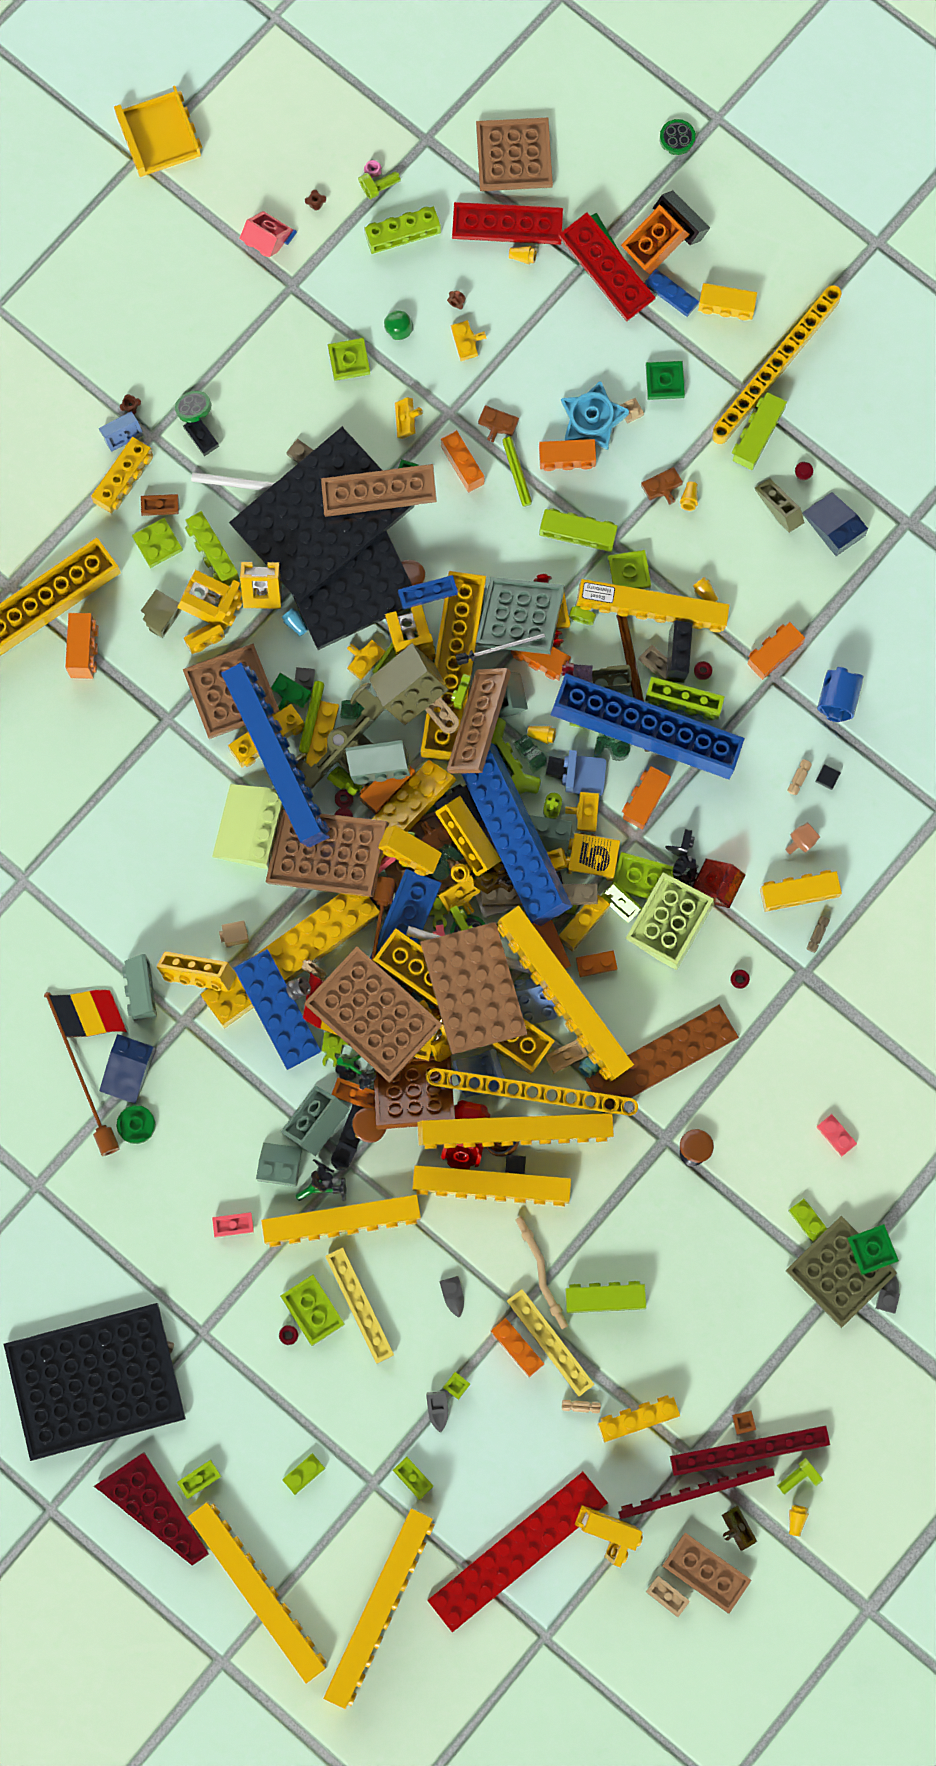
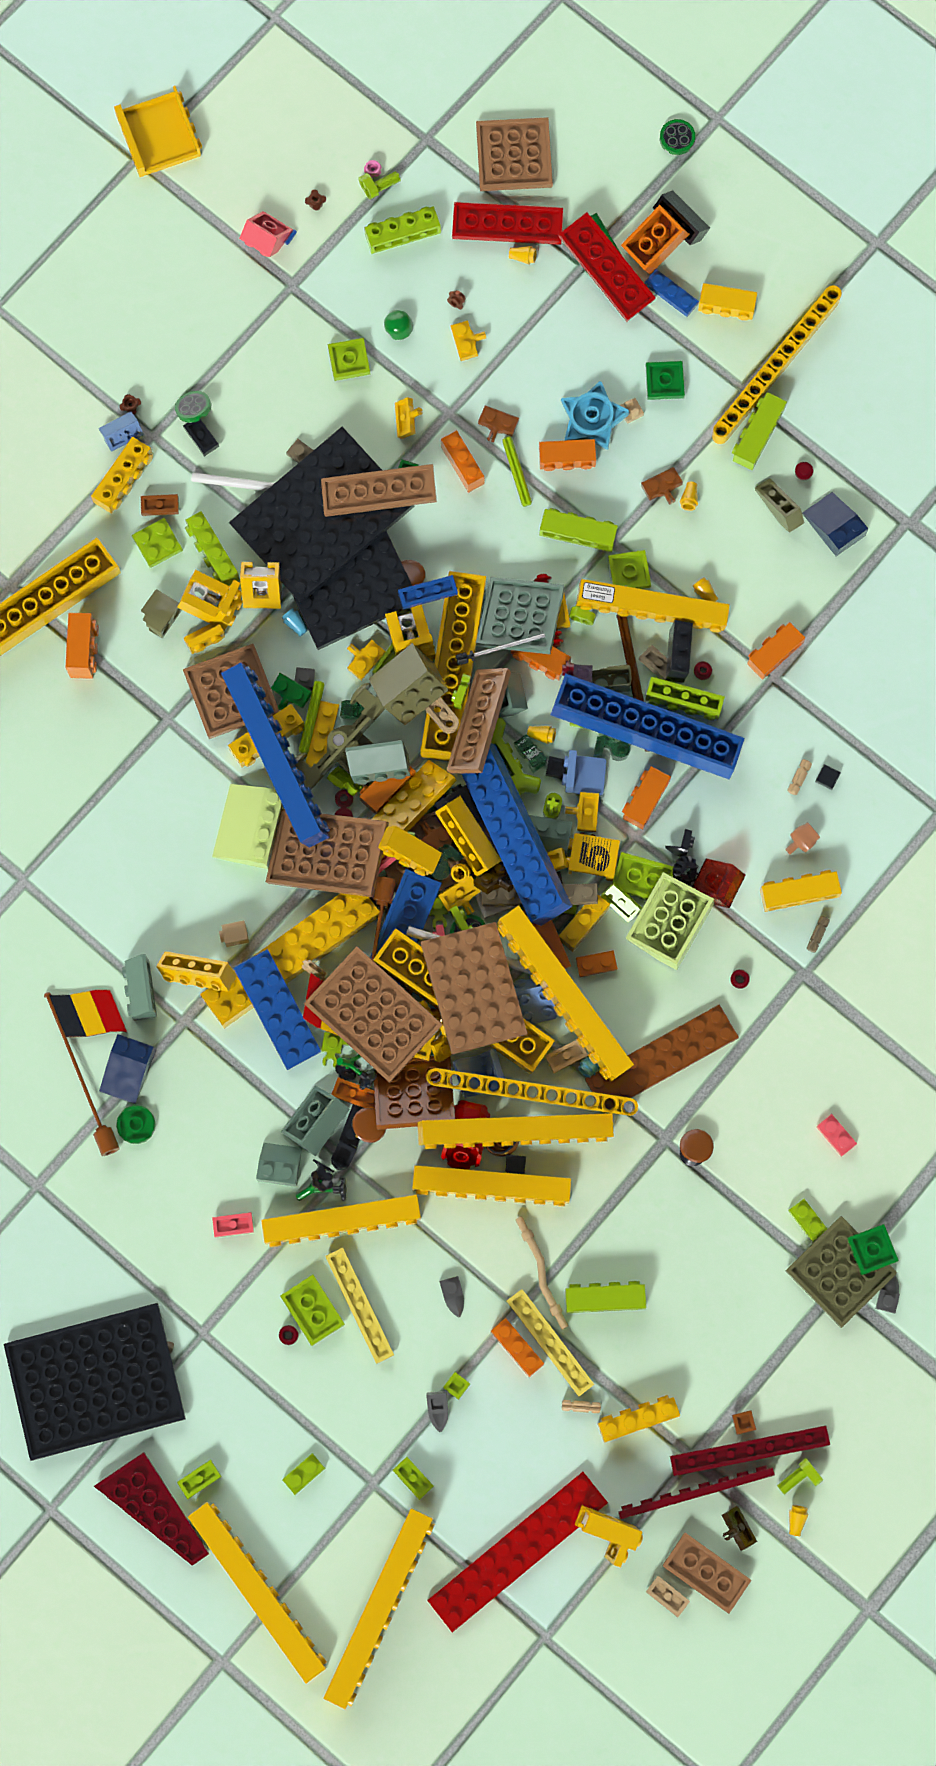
flat silver wheel [286,977,311,1000] -> none
blue cylinder [817,667,864,722] -> none

